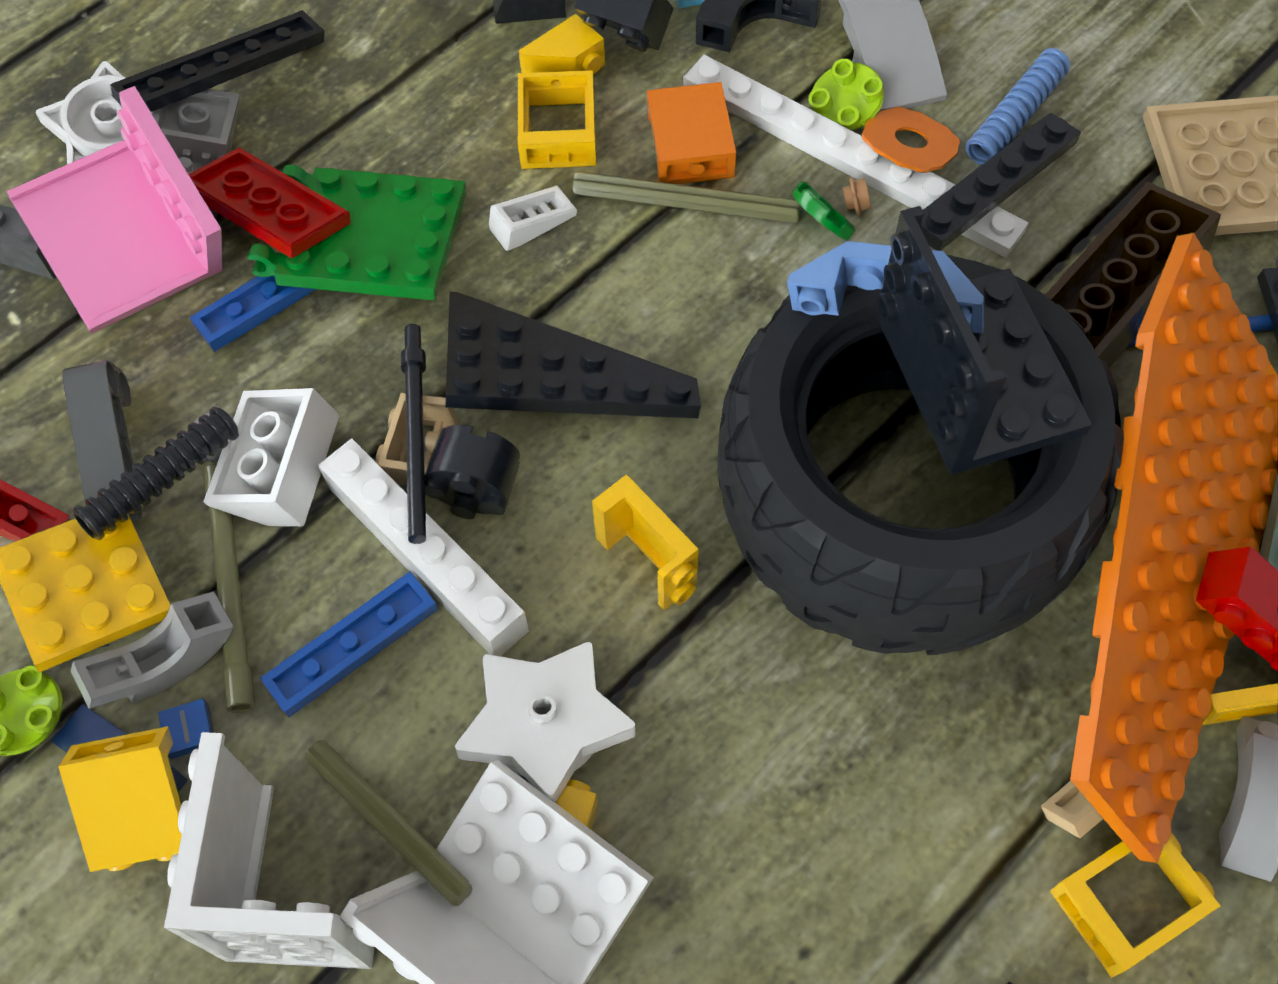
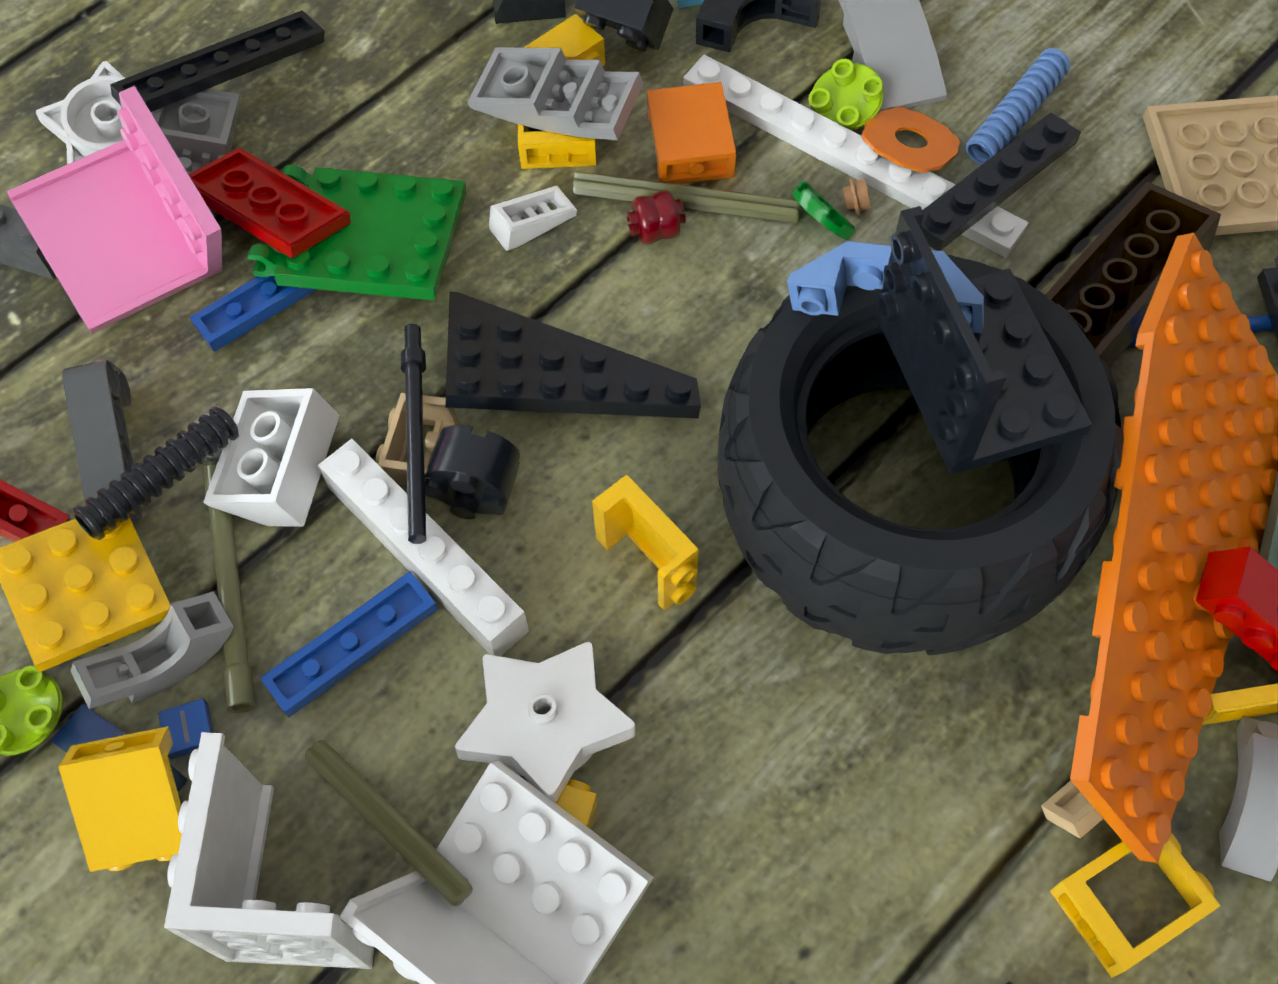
none -> light grey slope [467,47,644,140]
none -> dark red piece [626,190,686,245]

